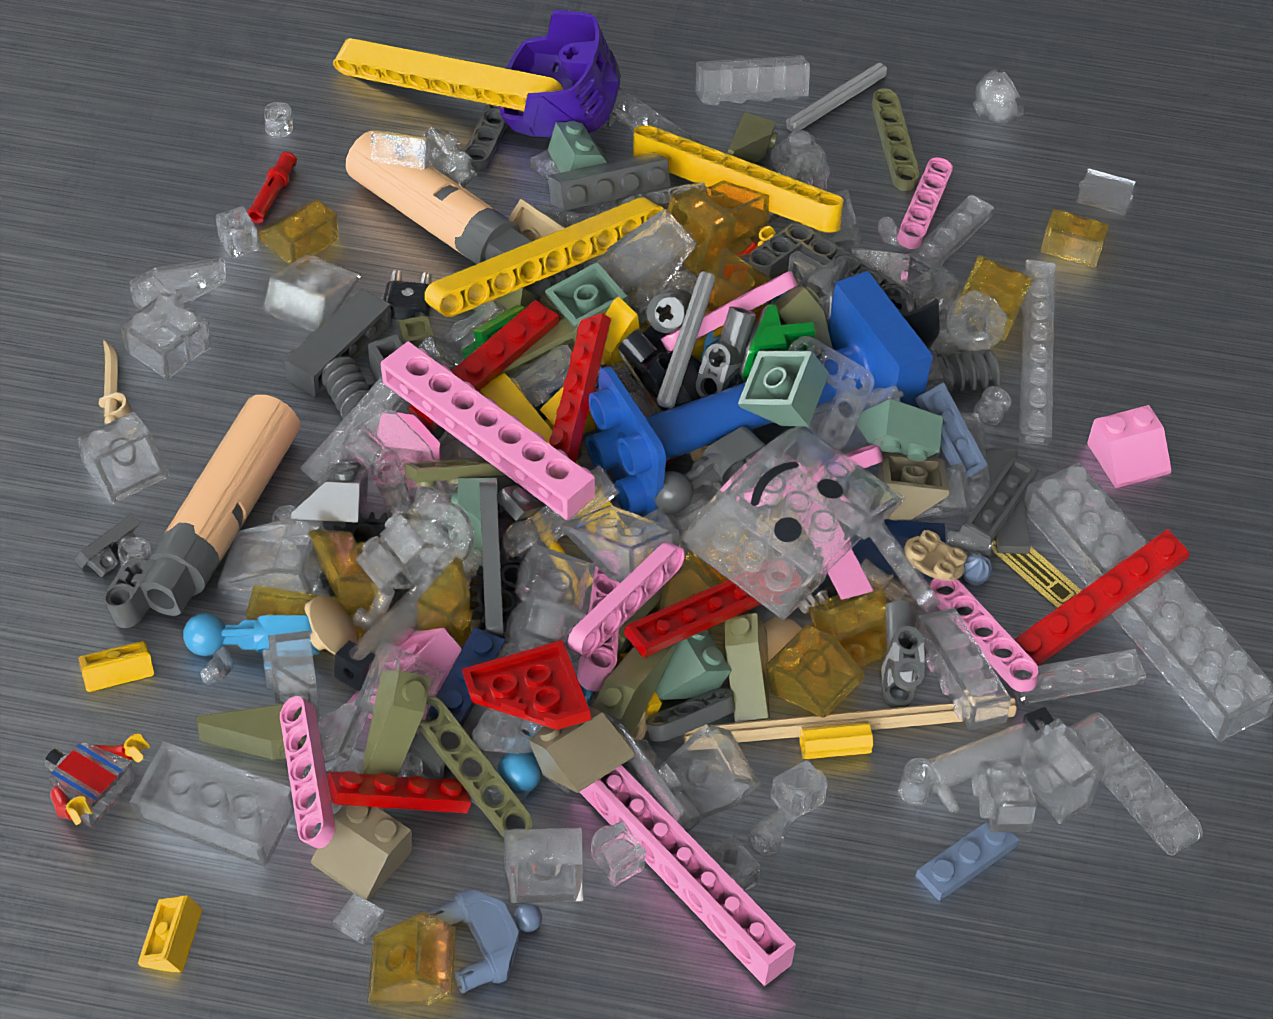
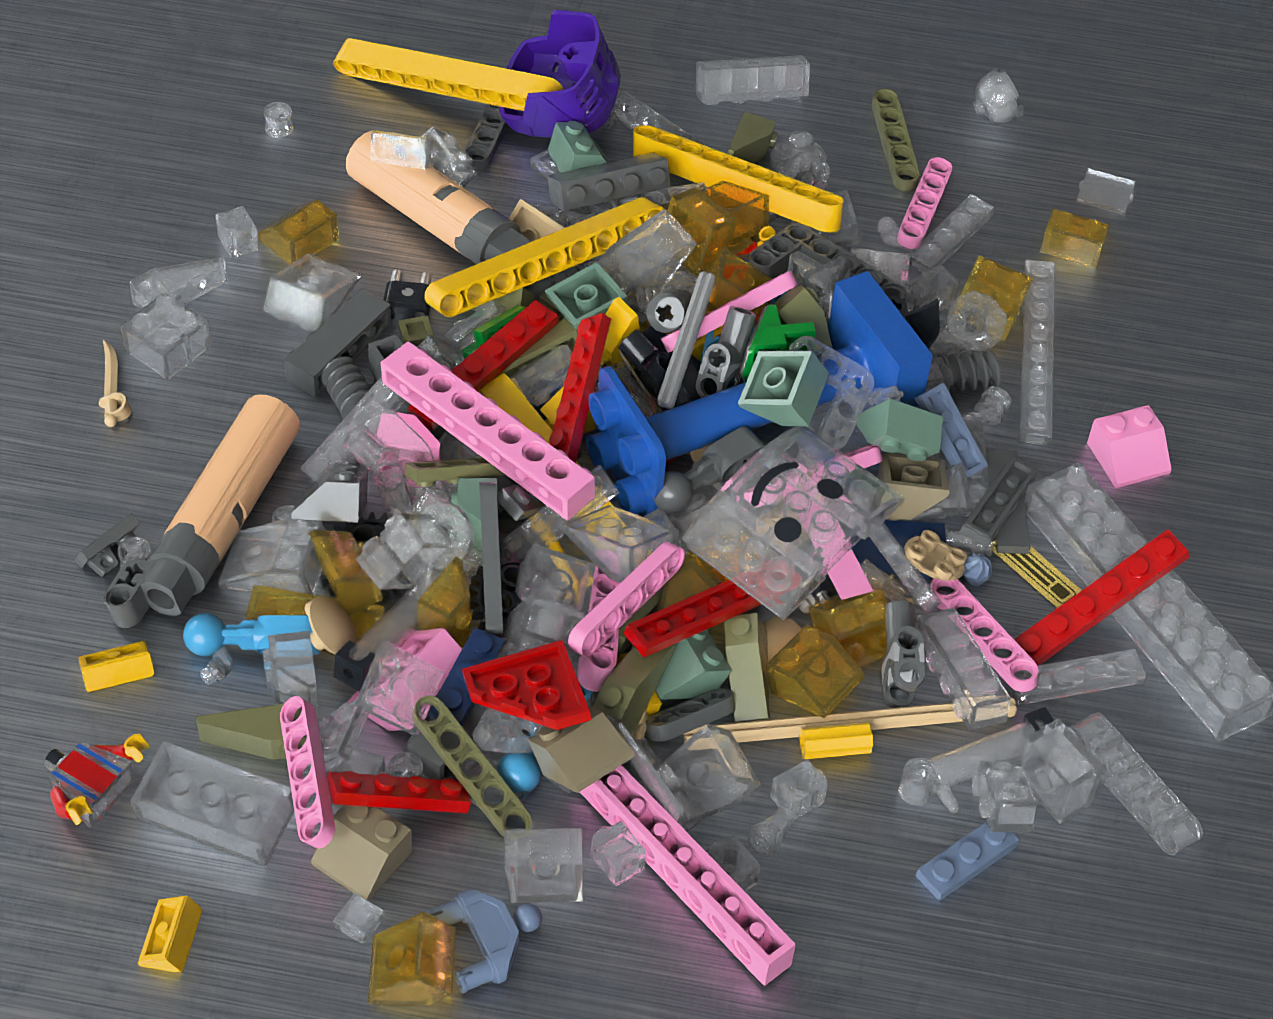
clear slope [77,412,170,504] -> none
red pin [246,151,297,223] -> none
clear arm [352,585,395,630] -> none
olive slope [361,670,431,776] -> none
clear plate [503,517,540,558] -> none
light grey axle [786,62,888,133] -> none

